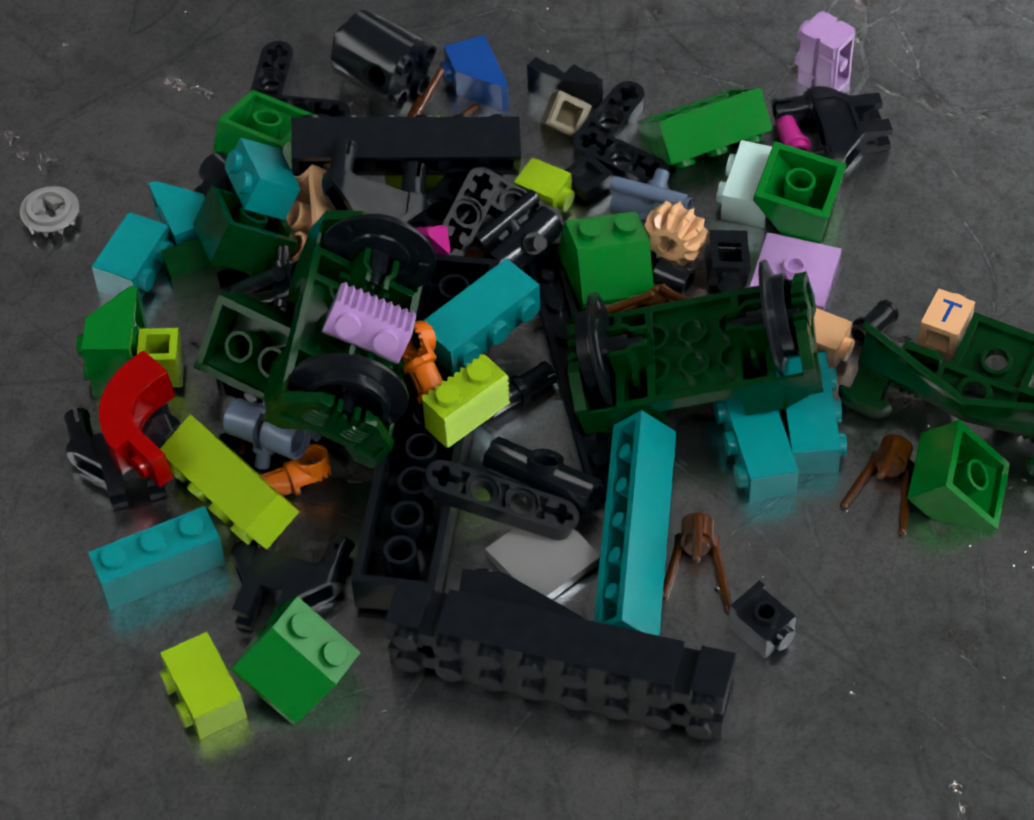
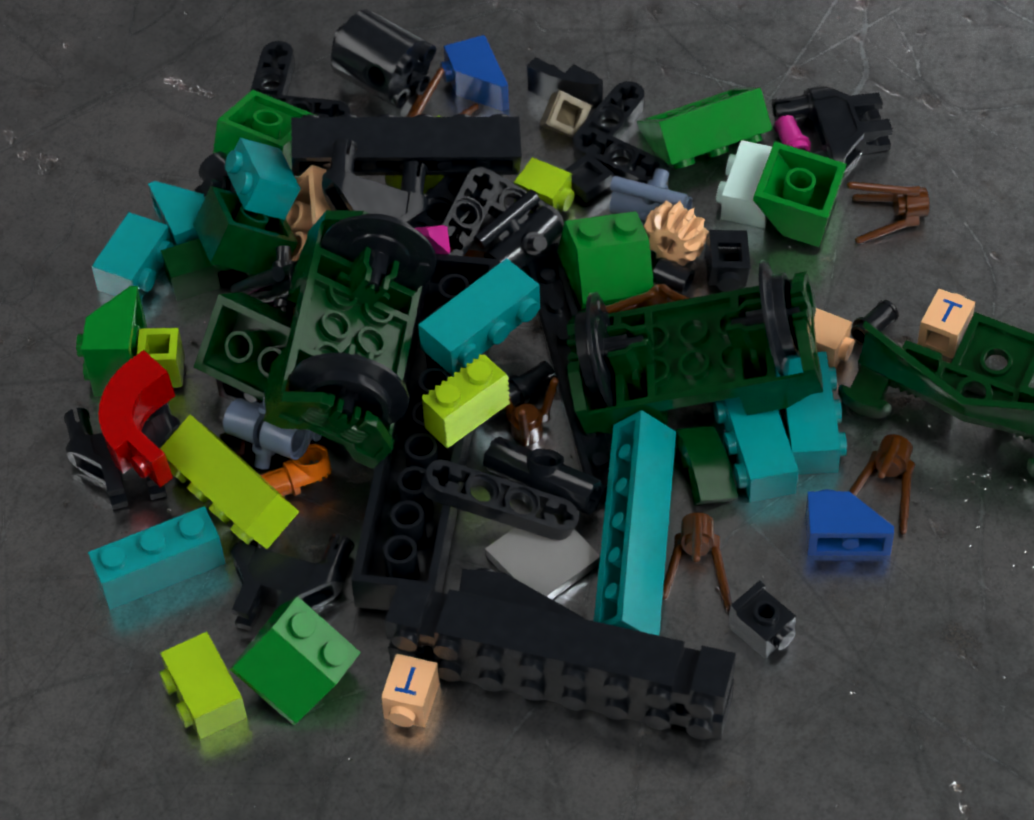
light grey gear [19,186,80,238] -> none
lavender brick [322,282,416,364] -> none
orange connector [402,320,443,405] -> none
lavender plate [749,232,842,311] -> none
lavender brick [795,11,855,91] -> none
green slope [907,420,1010,532] -> none
none -> light nougat brick [381,654,440,728]
none -> reddish brown plant [504,377,559,447]
none -> dark green slope [675,426,738,505]
none -> blue slope [805,489,894,556]
none -> reddish brown plant [847,181,930,244]

